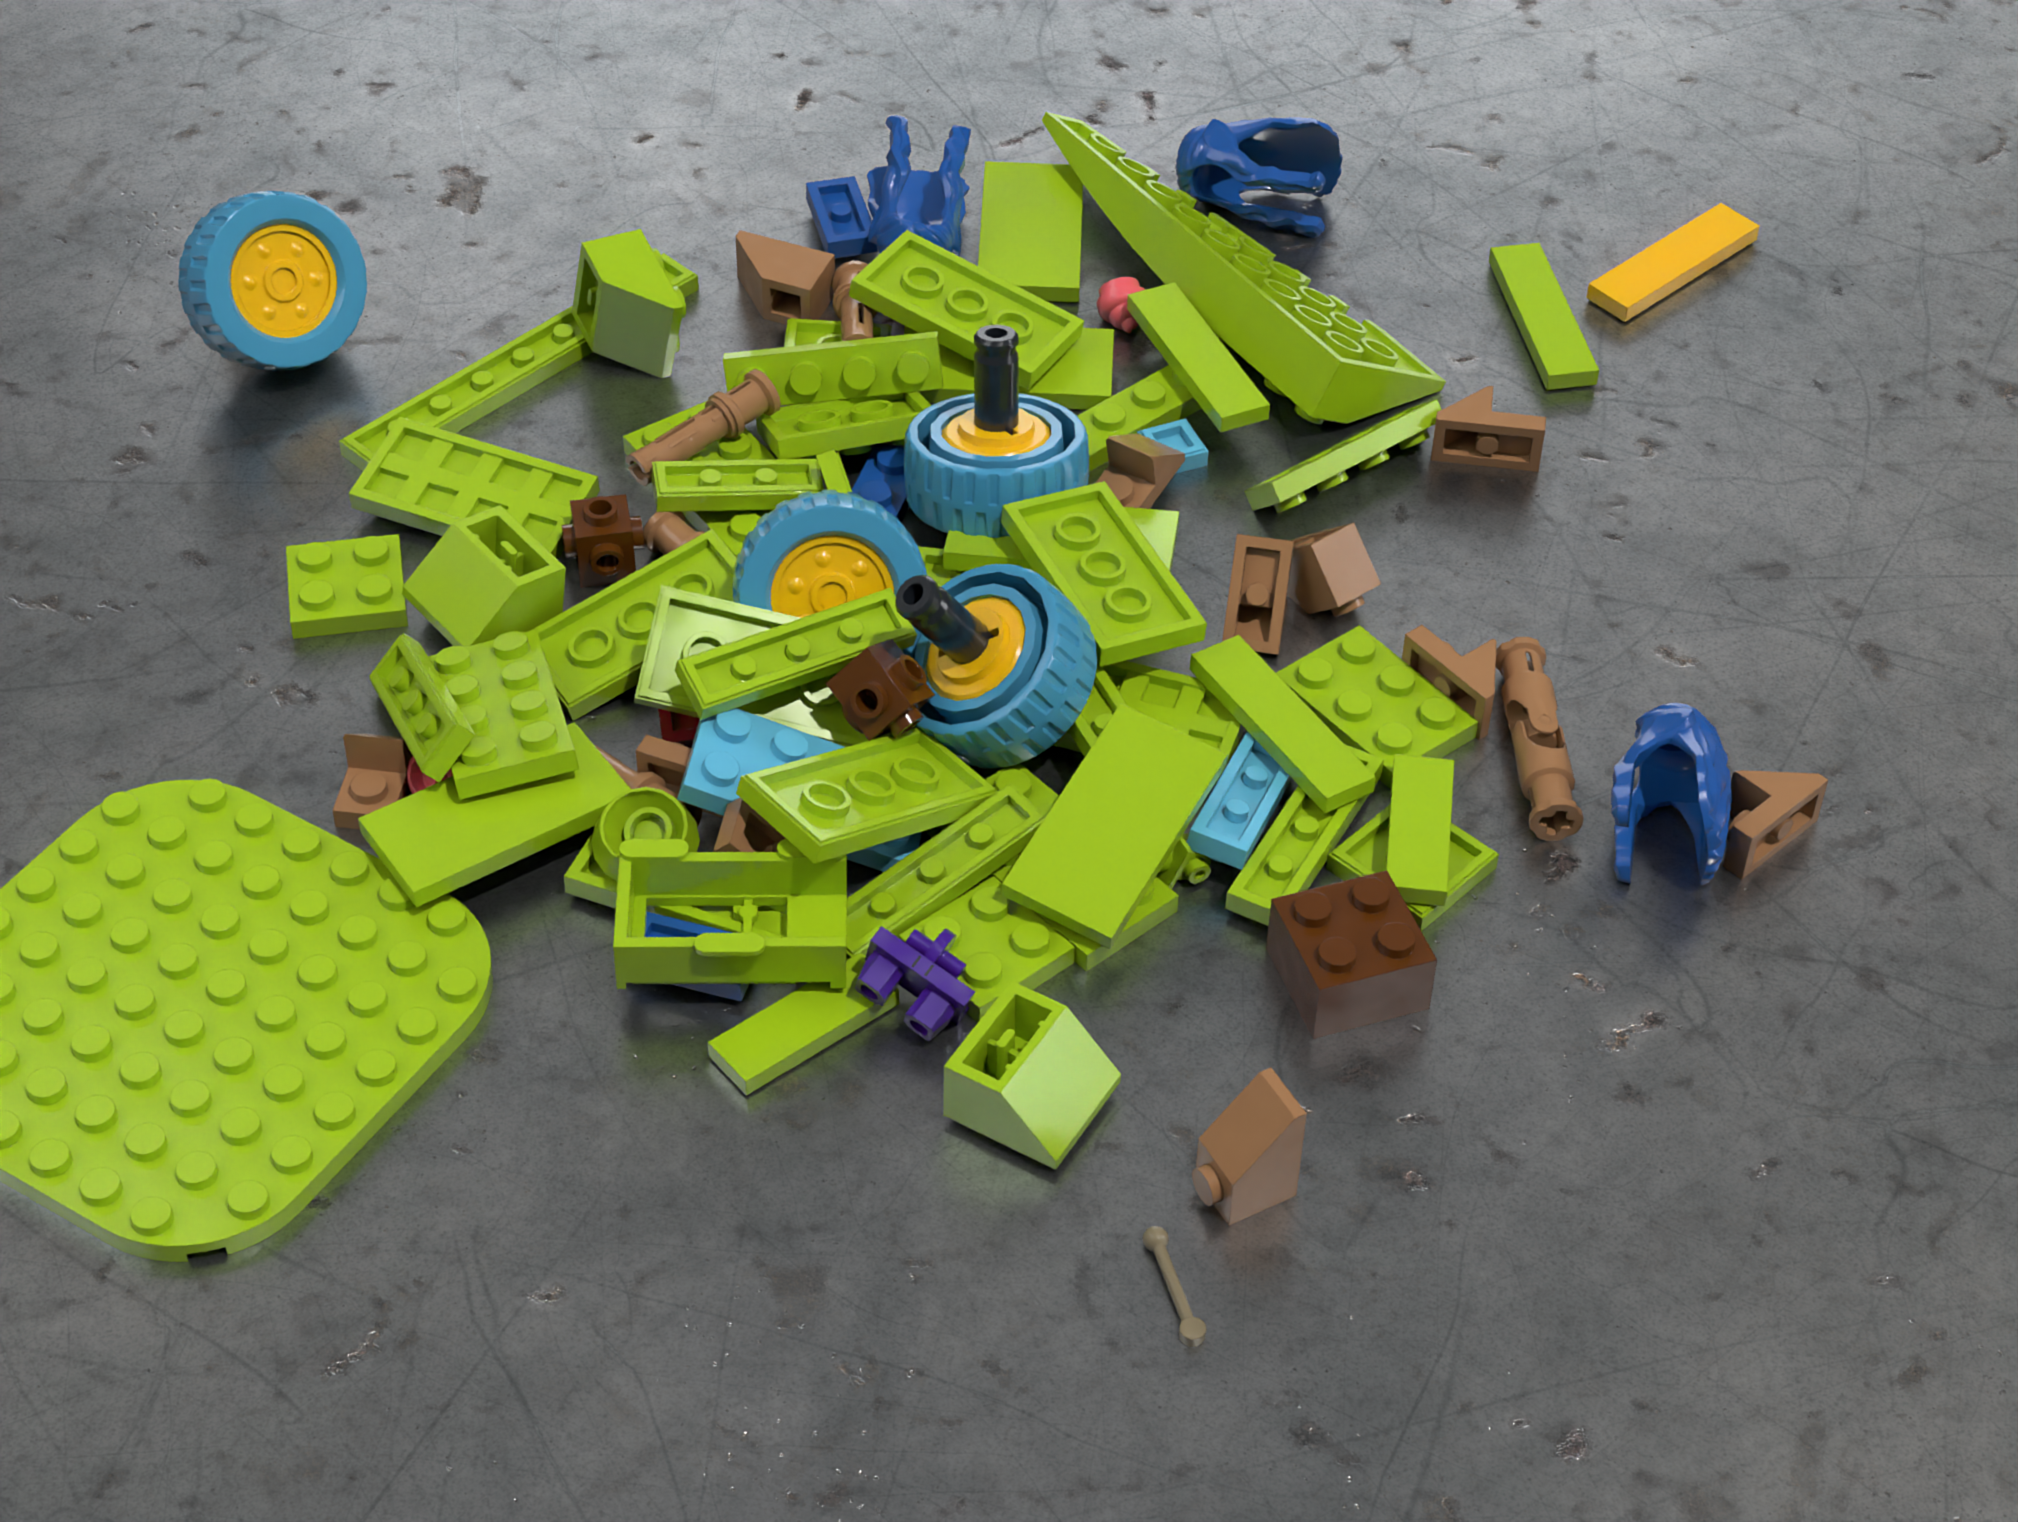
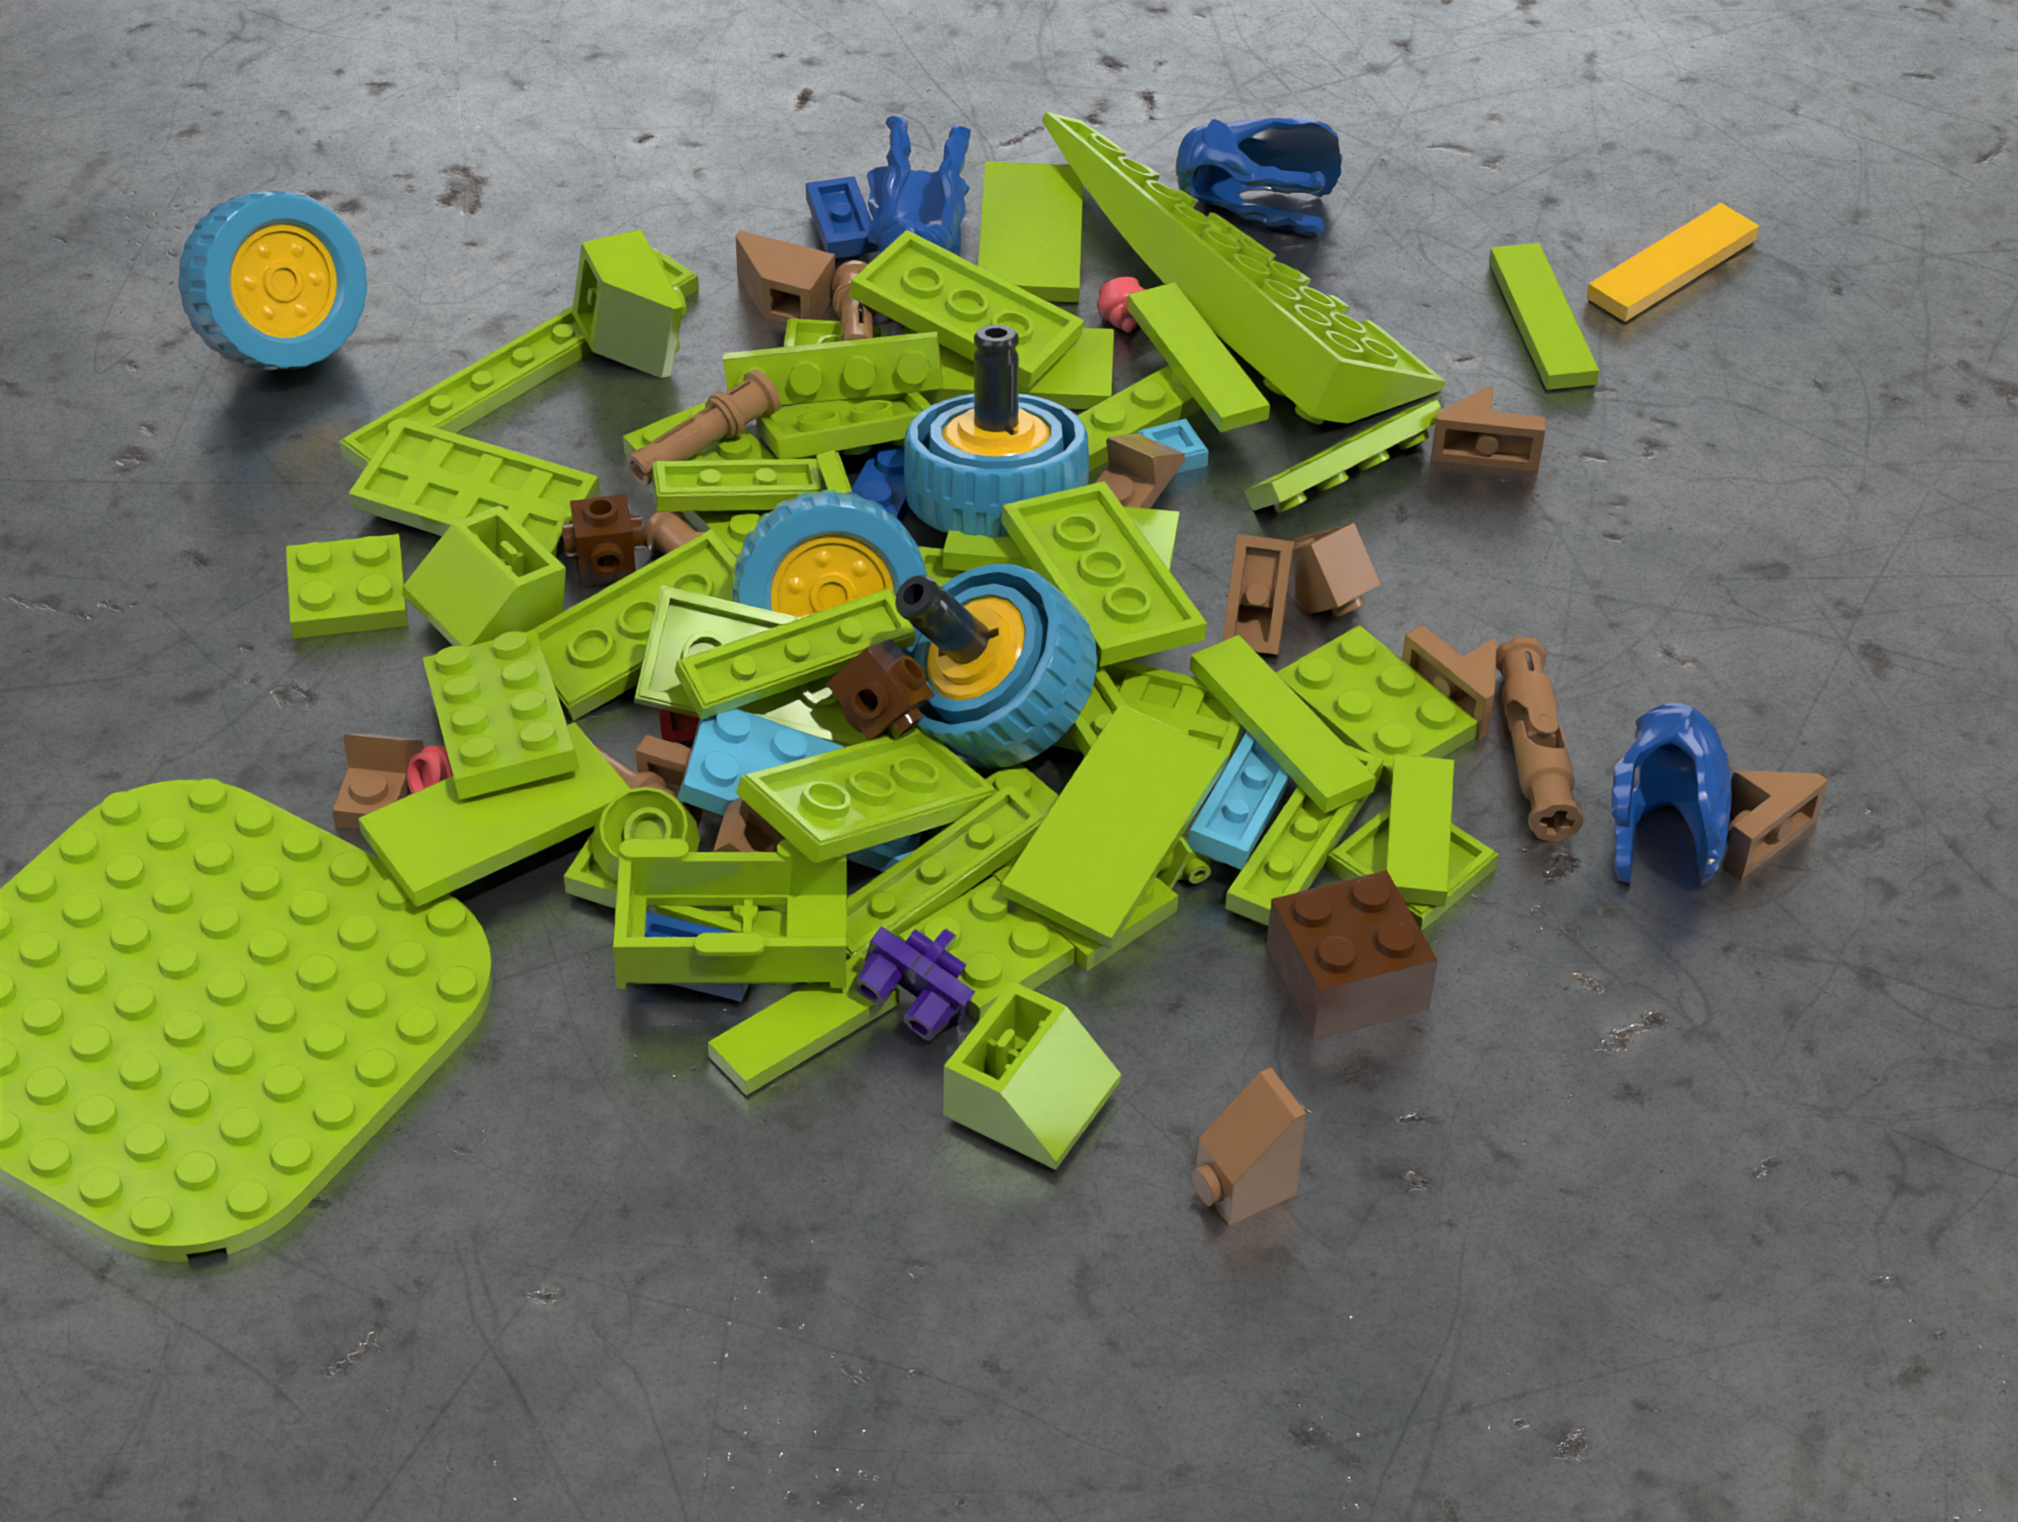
lime tile [369,633,475,782] -> none
dark tan hinge [1142,1226,1207,1347] -> none

